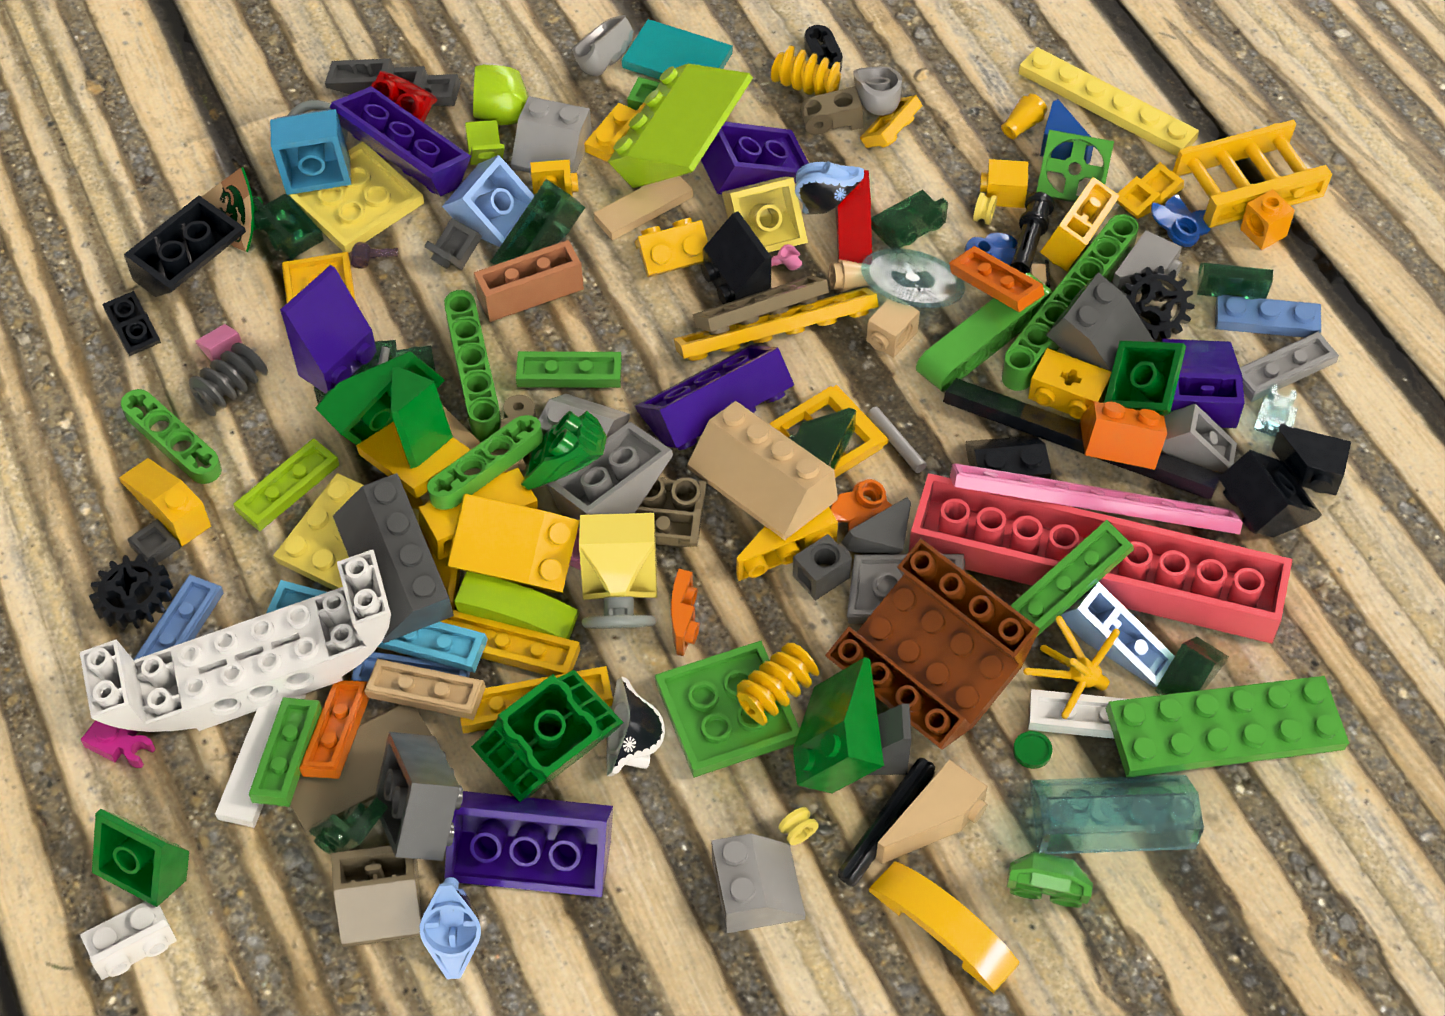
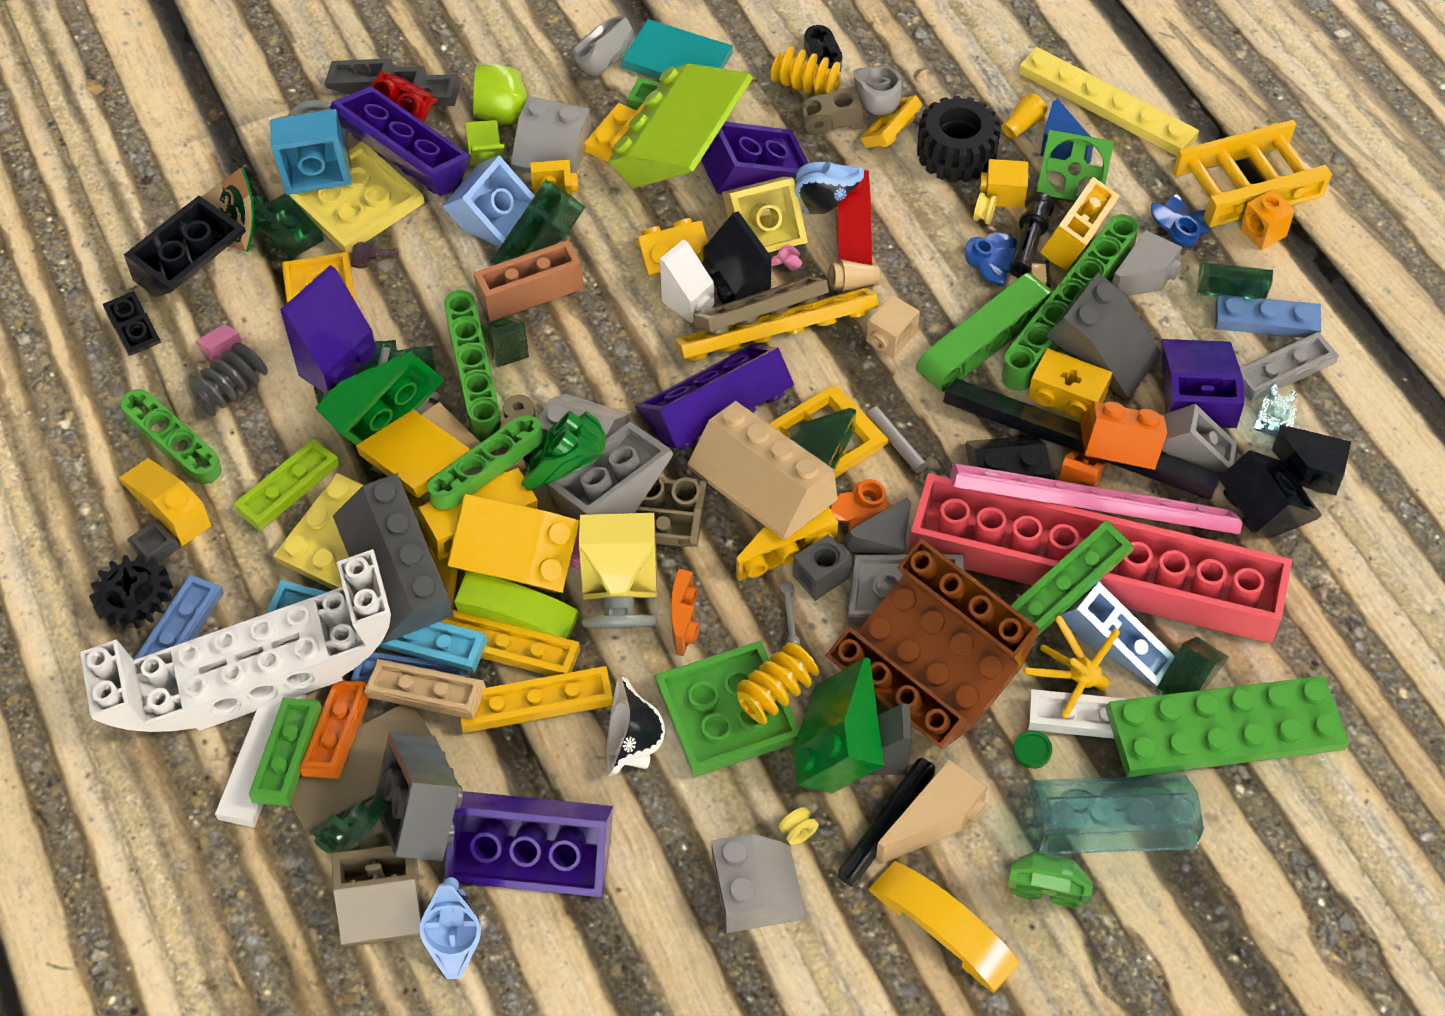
white bracket [80,901,177,980] -> none
dark pink plate [81,720,155,768] -> none
green slope [92,809,189,907] -> none
green slope [391,367,453,468] -> none
dark grey bracket [424,218,482,270] -> none
green slope [471,670,624,802] -> none
bright green plate [516,351,622,388] -> none
tan tile [594,176,693,241] -> none
clear light blue piece [861,248,965,308] -> none
clear green bracket [871,190,948,252] -> none
orange plate [949,246,1045,312] -> none
green slope [1104,341,1186,416] -> none
yellow slope [1116,162,1184,219] -> none
black gear [1121,266,1195,340] -> none
none -> clear green slope [481,316,529,367]
none -> white slope [660,239,714,323]
none -> light grey hinge [780,581,800,646]
none -> black tyre [917,96,1001,183]
none -> orange slope [1059,450,1108,487]

